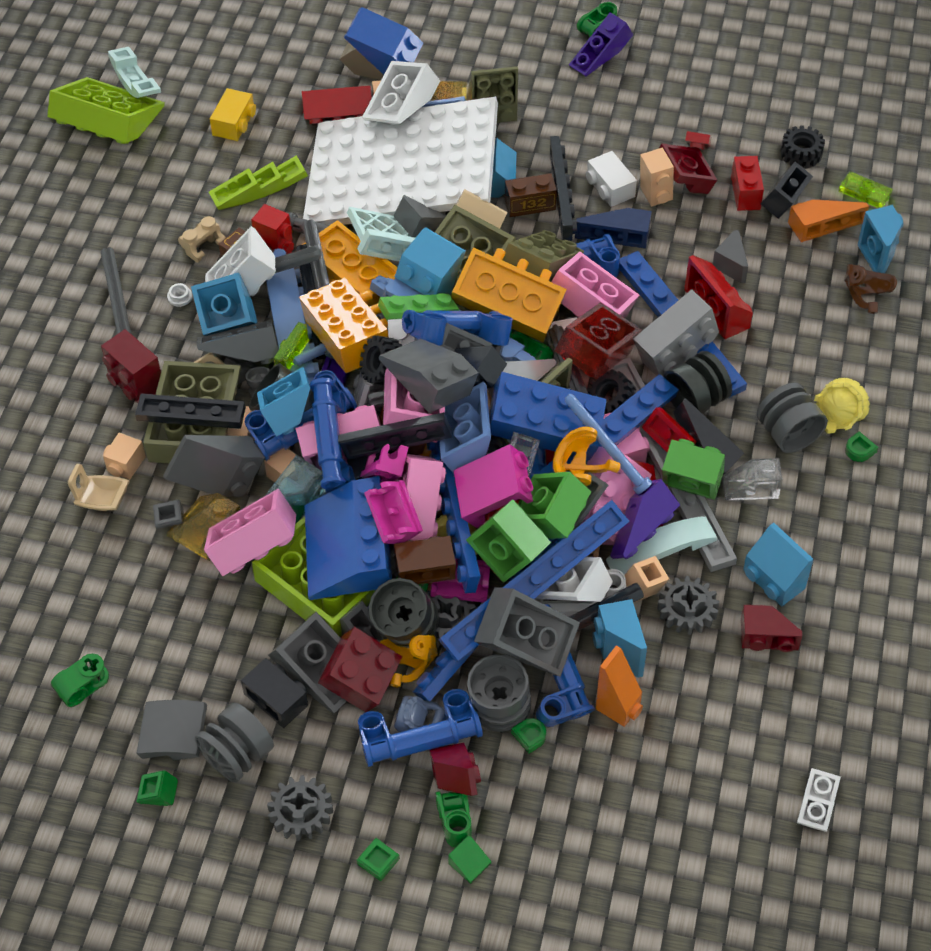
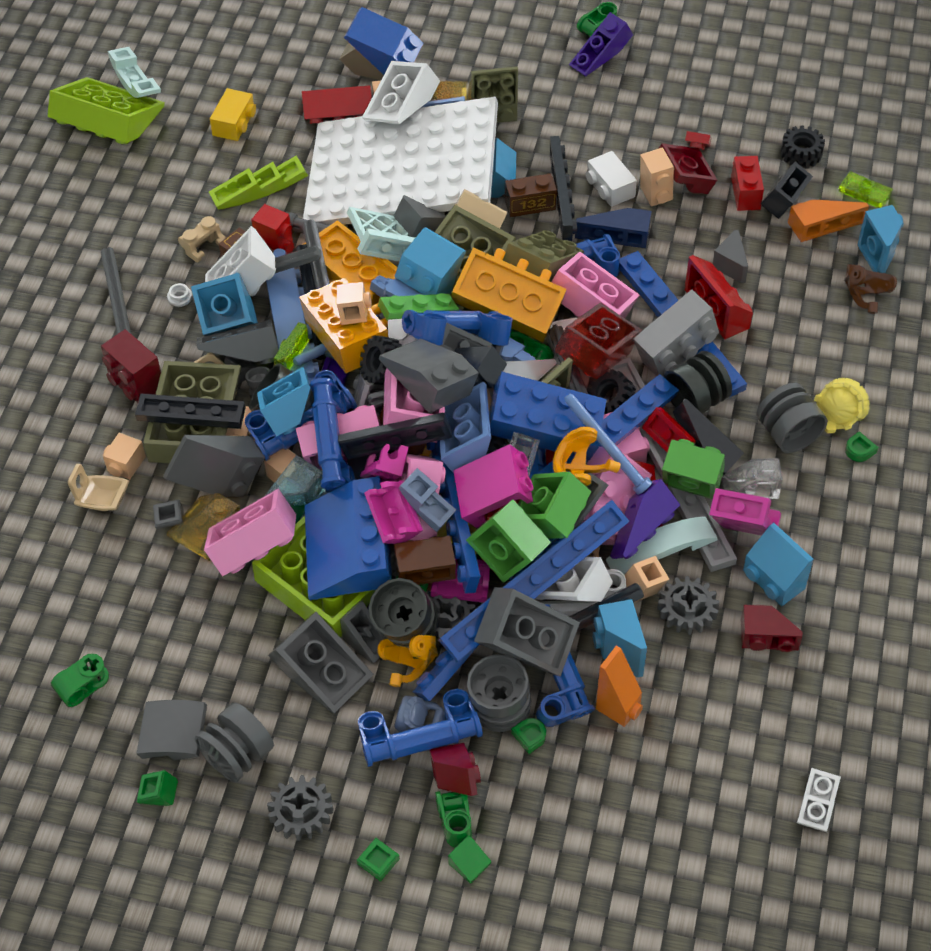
black brick [241,658,308,728] -> none
dark red brick [318,627,403,712] -> none
none -> light nougat brick [336,282,372,325]
none -> sand blue slope [399,468,456,532]
none -> dark pink panel [709,488,781,536]

